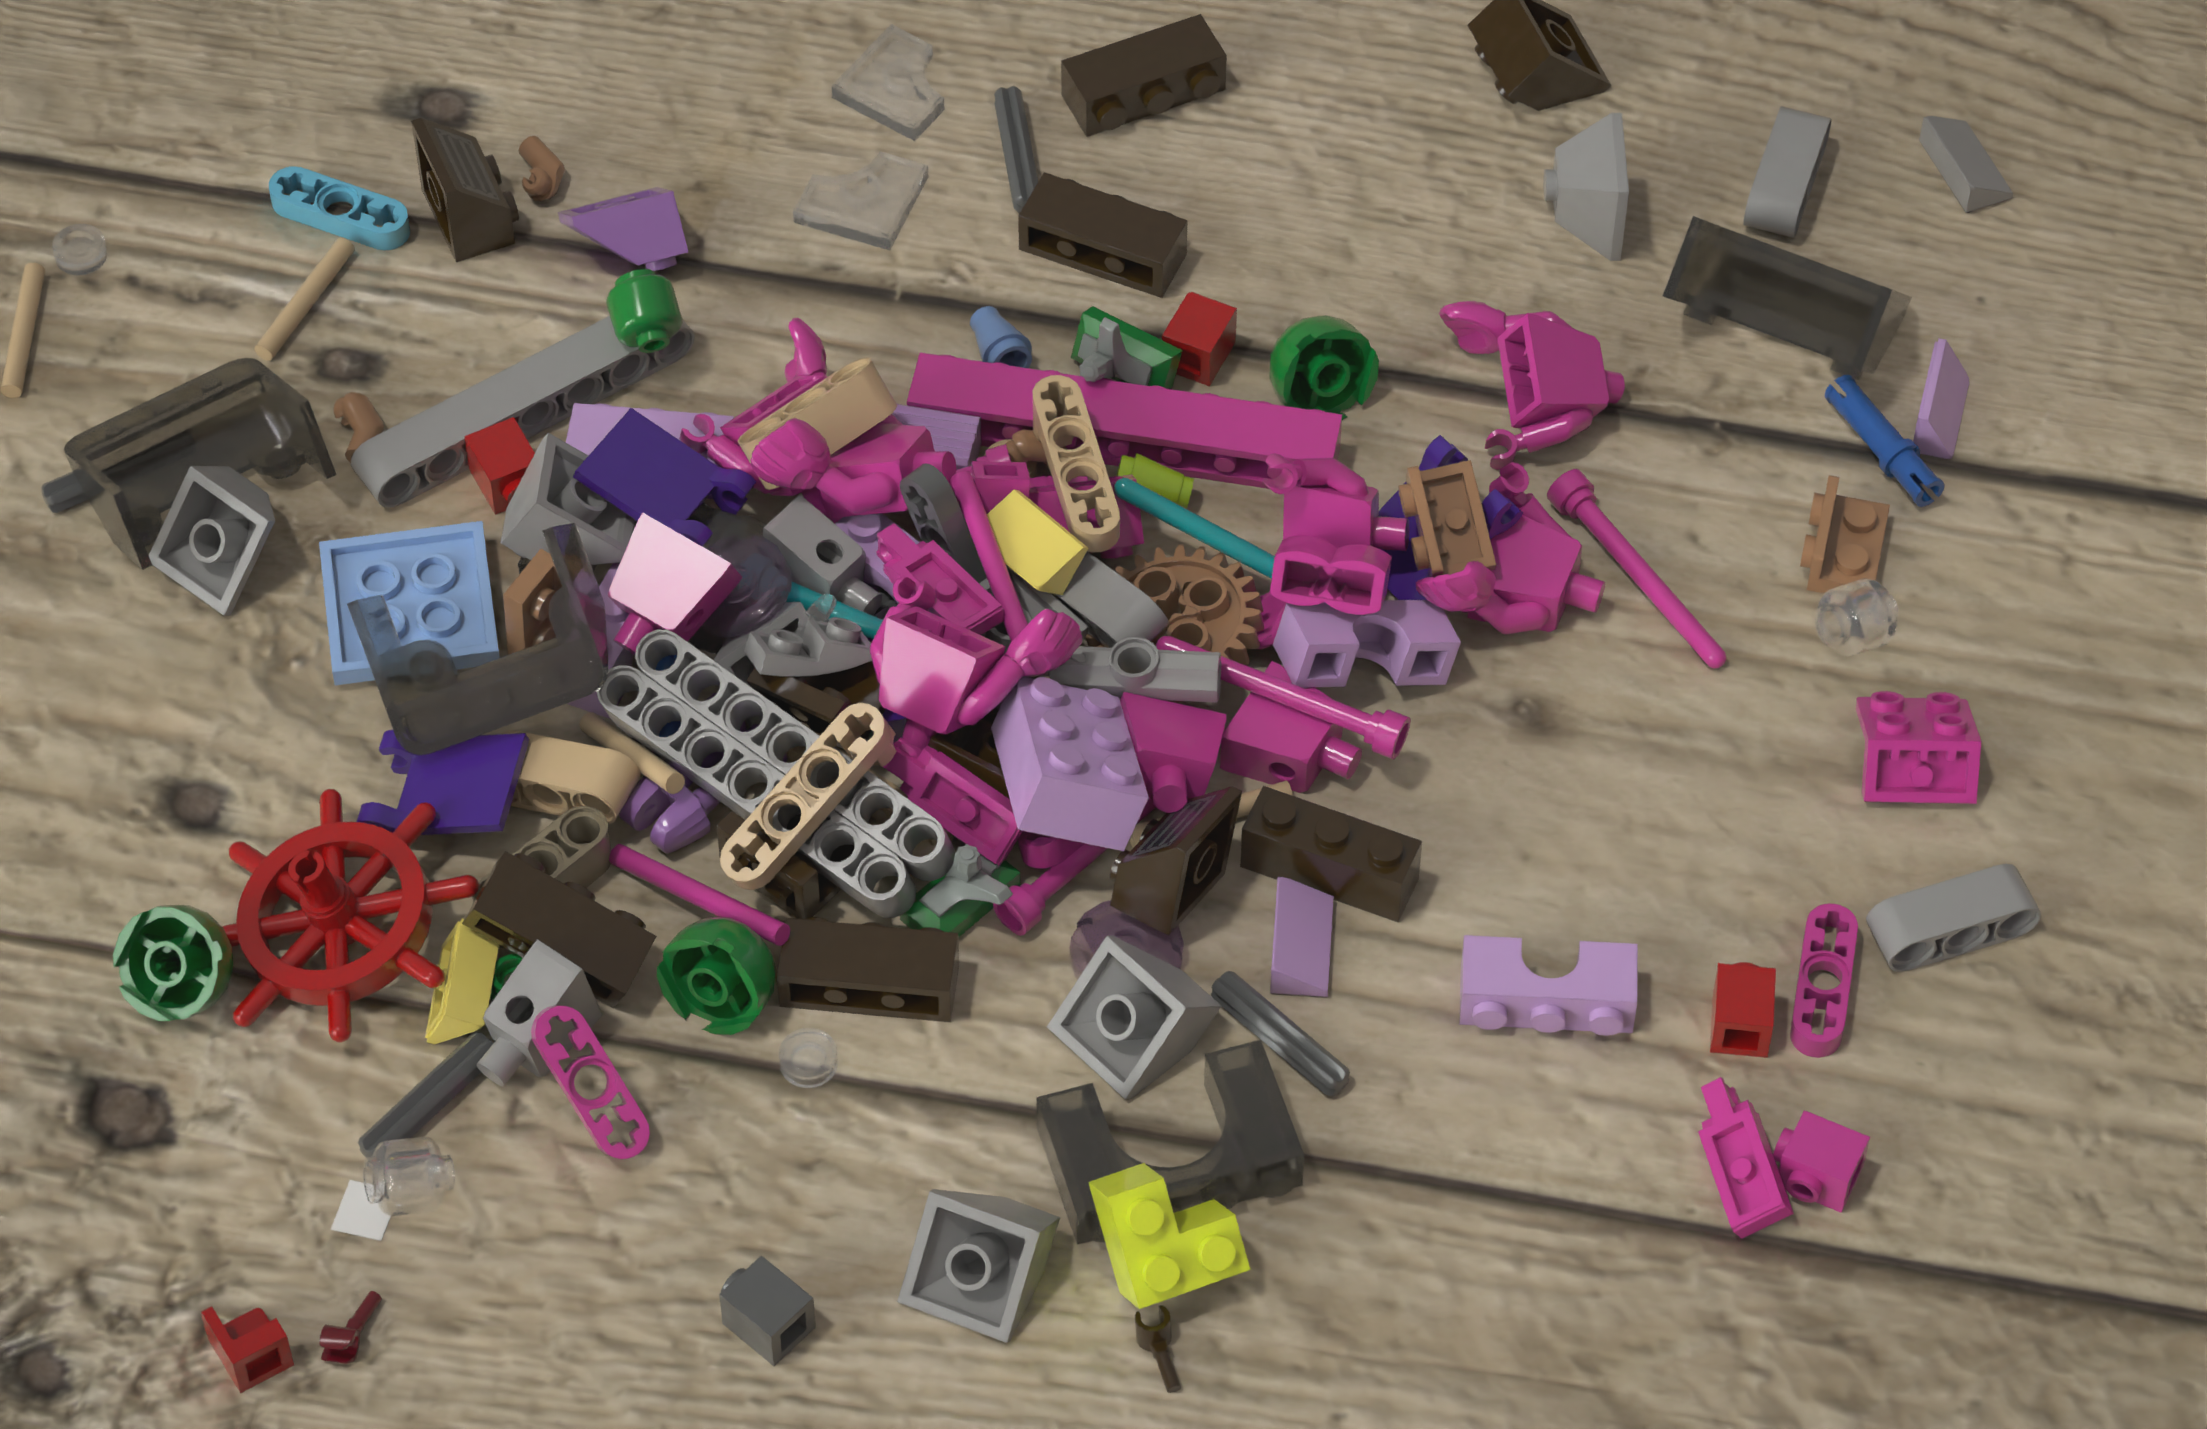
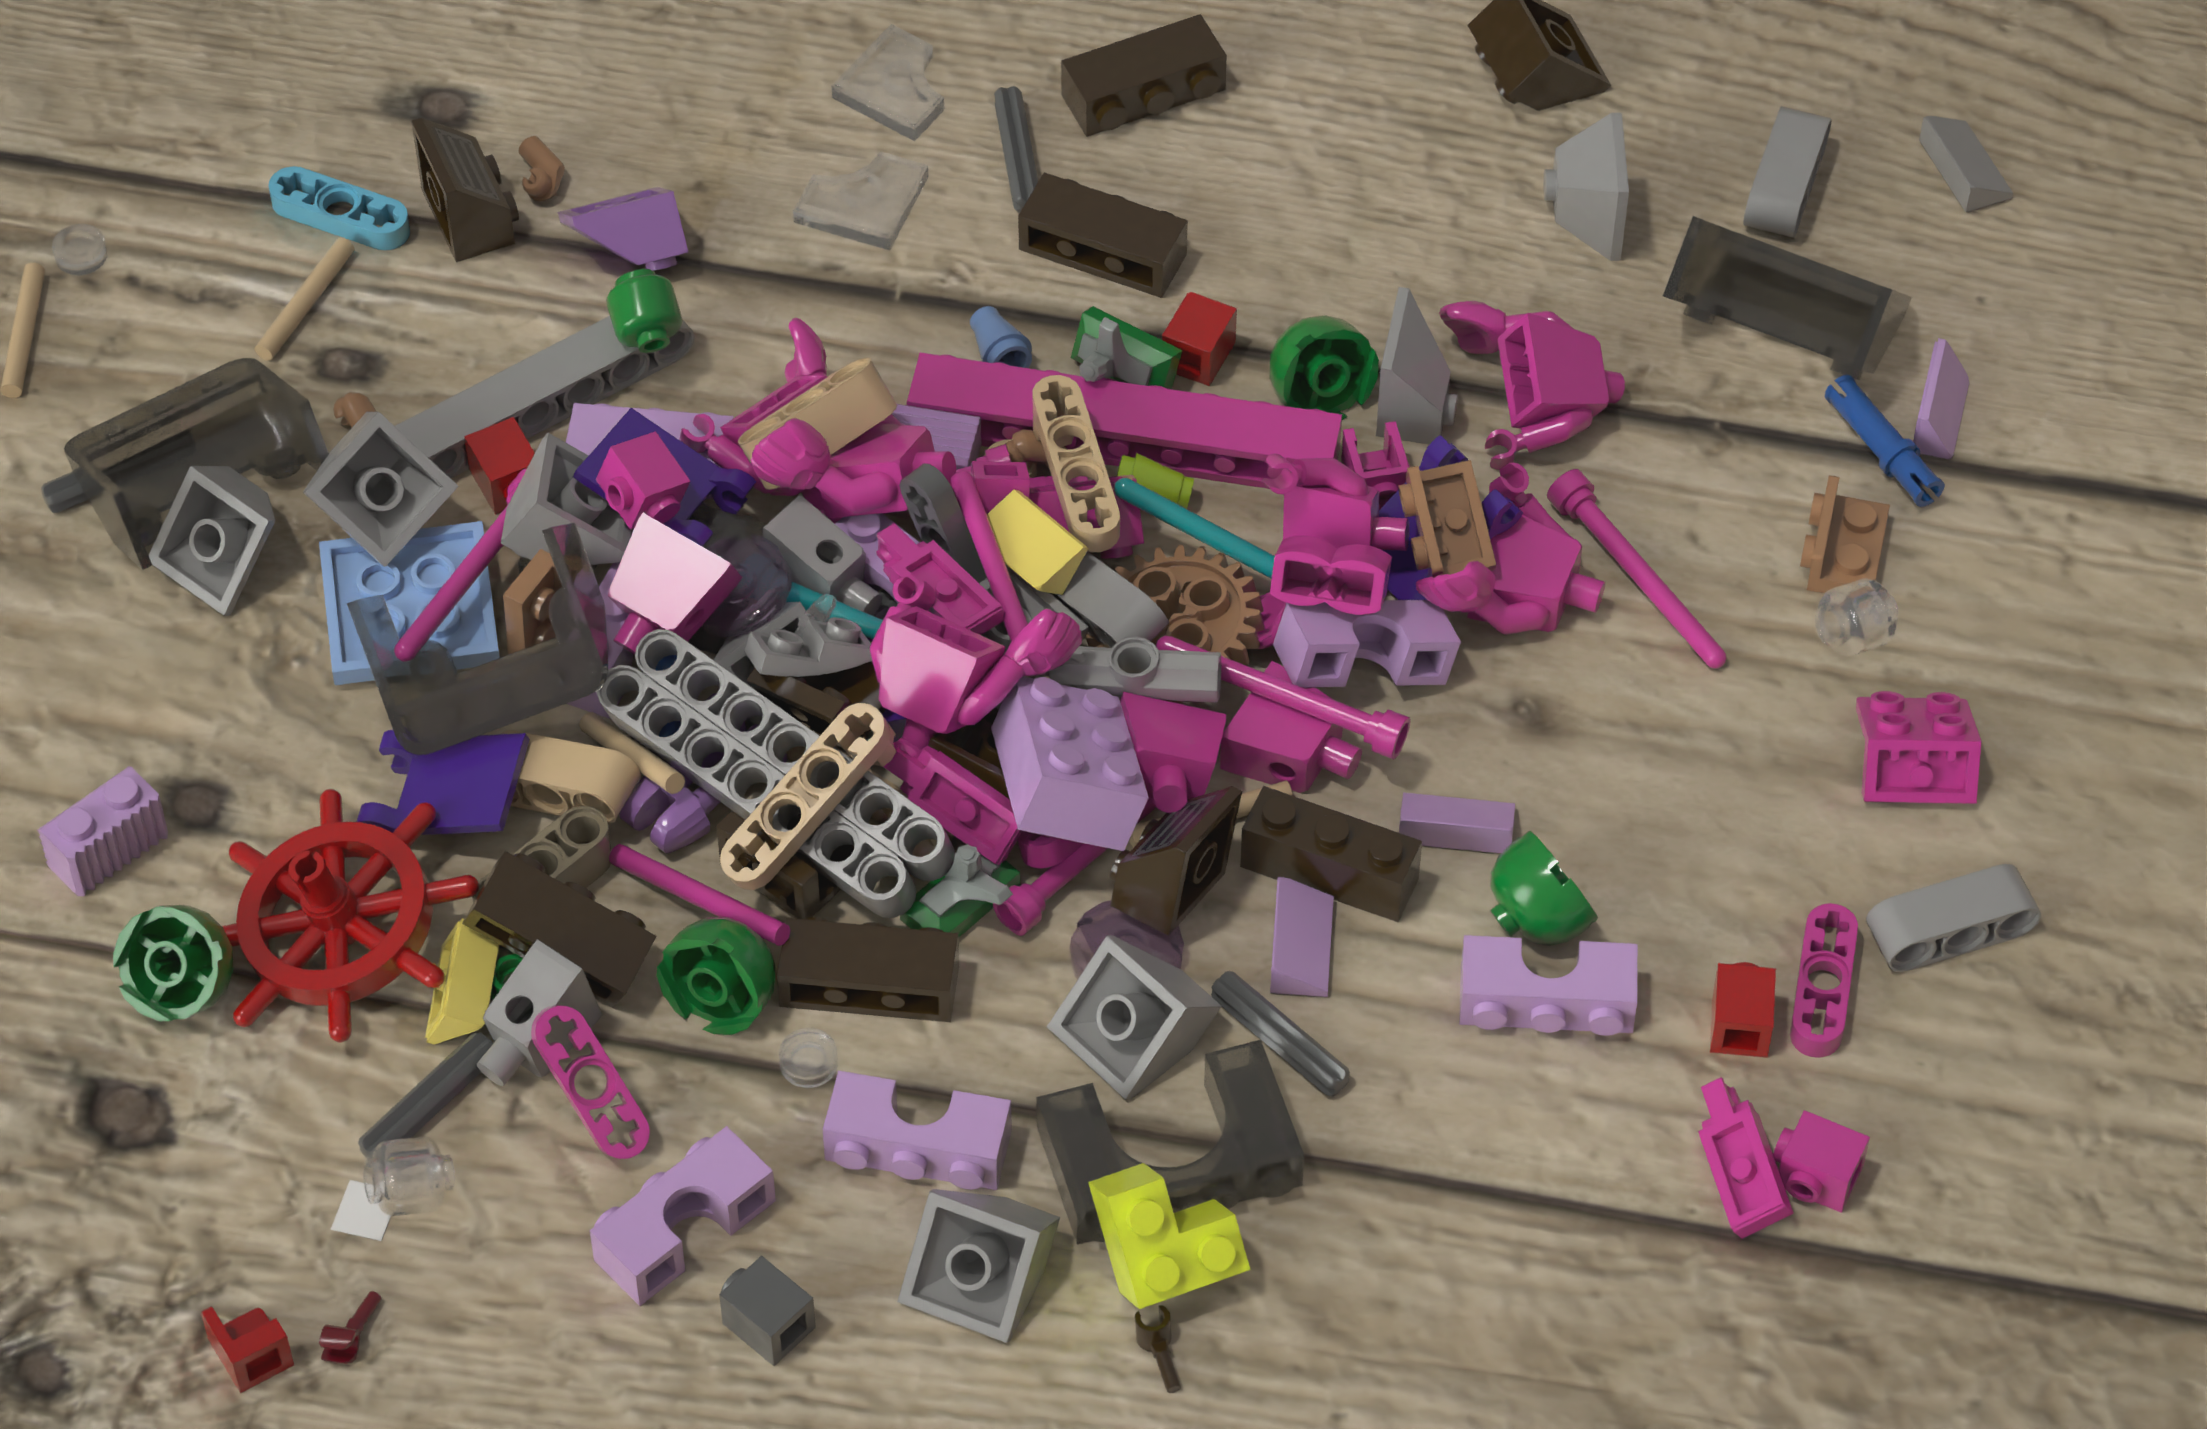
none -> lavender brick [37,766,168,896]
none -> light grey slope [303,412,459,567]
none -> dark pink piece [394,469,527,662]
none -> lavender arch [590,1126,776,1306]
none -> dark pink brick [596,431,691,530]
none -> lavender arch [823,1070,1012,1190]
none -> dark pink window [1341,421,1409,510]
none -> light grey slope [1376,287,1458,444]
none -> lavender slope [1399,792,1515,853]
none -> green cylinder [1490,831,1598,946]

